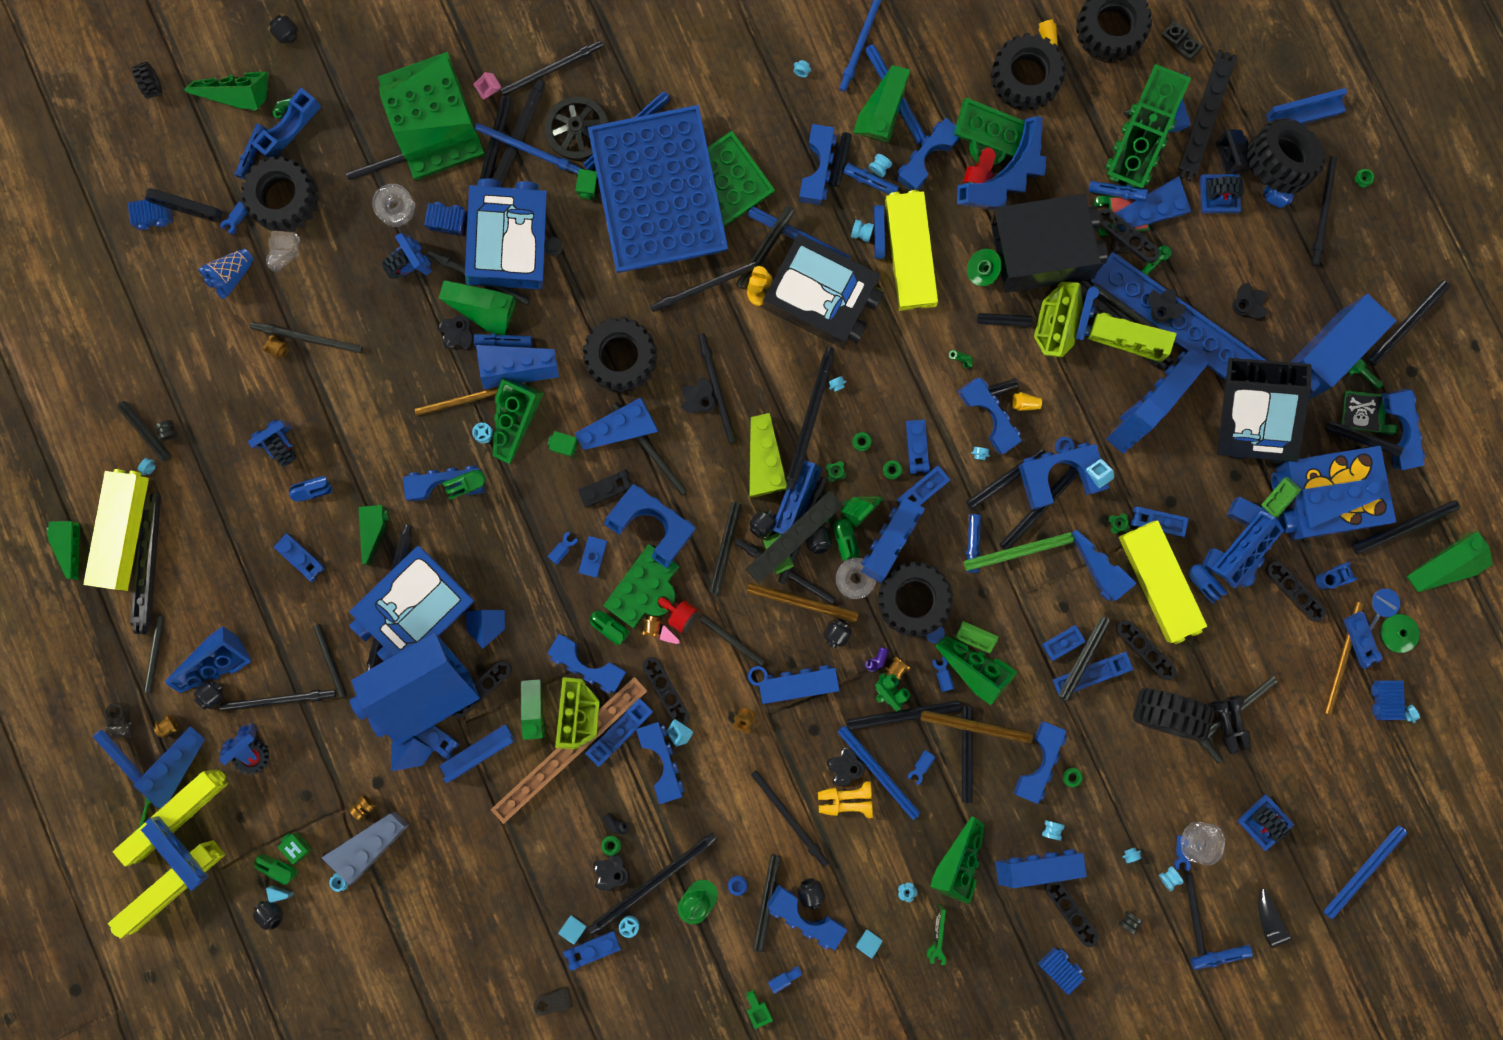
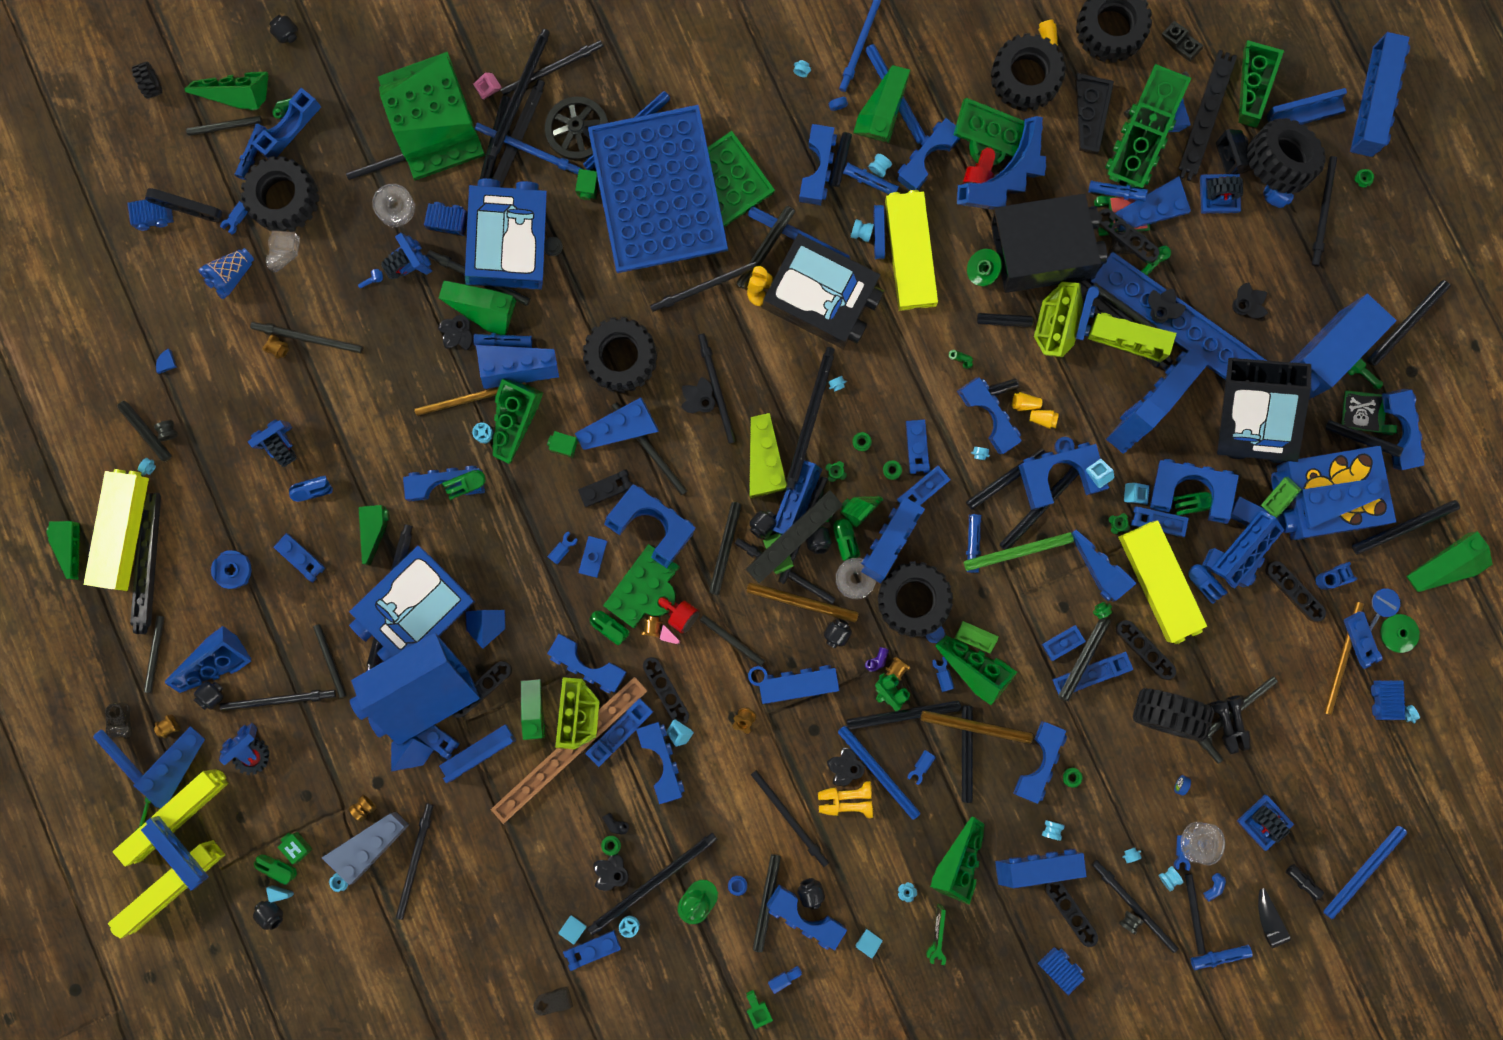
none -> blue tile [156,349,177,374]
none -> pearl dark grey bar [186,116,262,136]
none -> blue plate [211,550,252,589]
none -> blue hand [358,269,383,289]
none -> black bar [396,803,434,920]
none -> black piece [487,29,550,160]
none -> blue tile [828,97,848,111]
none -> yellow cone [1030,410,1059,429]
none -> black wing [1076,73,1114,154]
none -> black bar [1091,860,1179,953]
none -> green plate [1093,602,1112,619]
none -> medium azure slope [1124,483,1149,505]
none -> blue arch [1150,459,1239,524]
none -> green arm [1173,492,1212,515]
none -> blue tile [1174,775,1191,796]
none -> blue arm [1203,873,1226,902]
none -> green wedge [1238,40,1284,128]
none -> black pin [1285,864,1324,901]
none -> blue brick [1350,32,1410,157]

